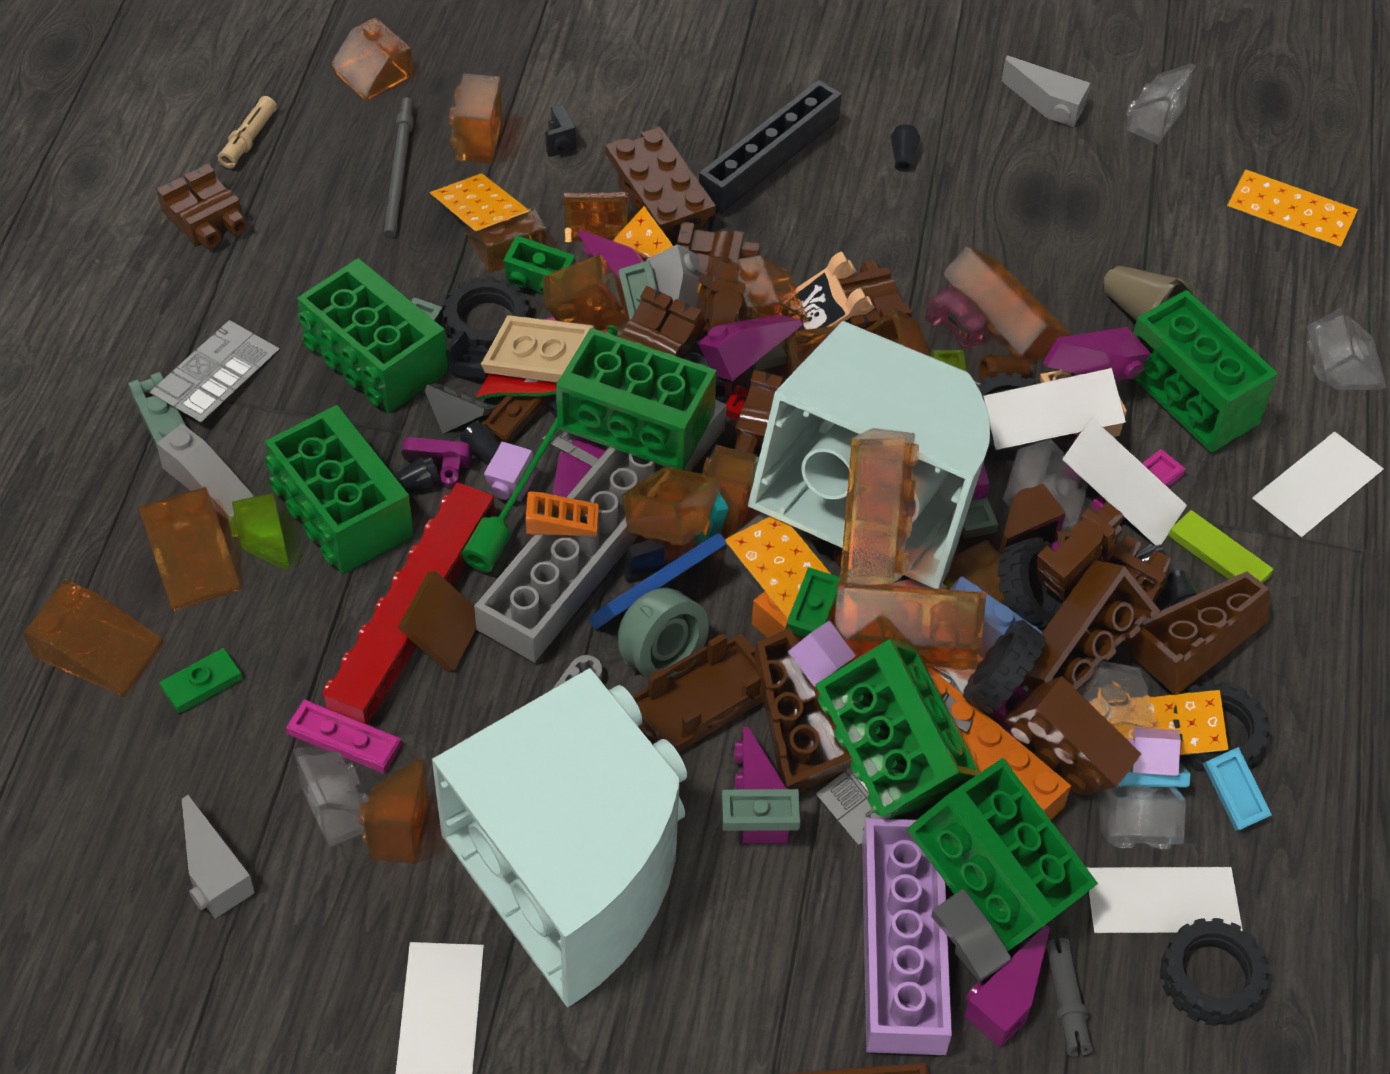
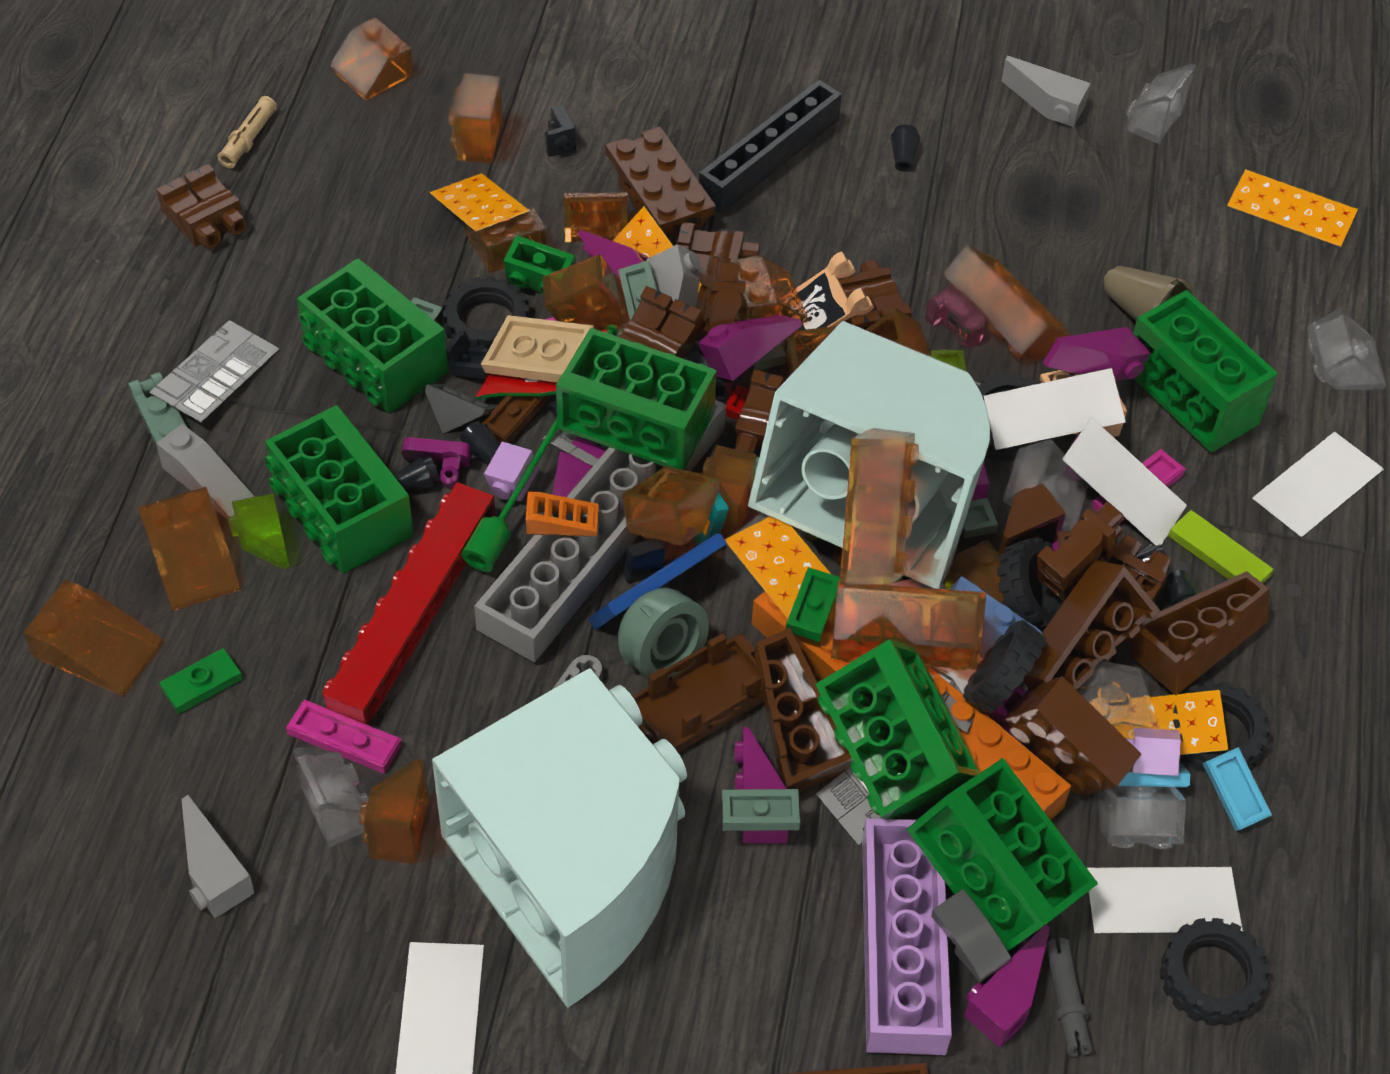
dark grey bar [383,97,414,239] -> none
reddish brown tile [397,571,476,672] -> none
lavender brick [788,621,856,687] -> none
reddish brown cone [979,354,1030,382] -> none

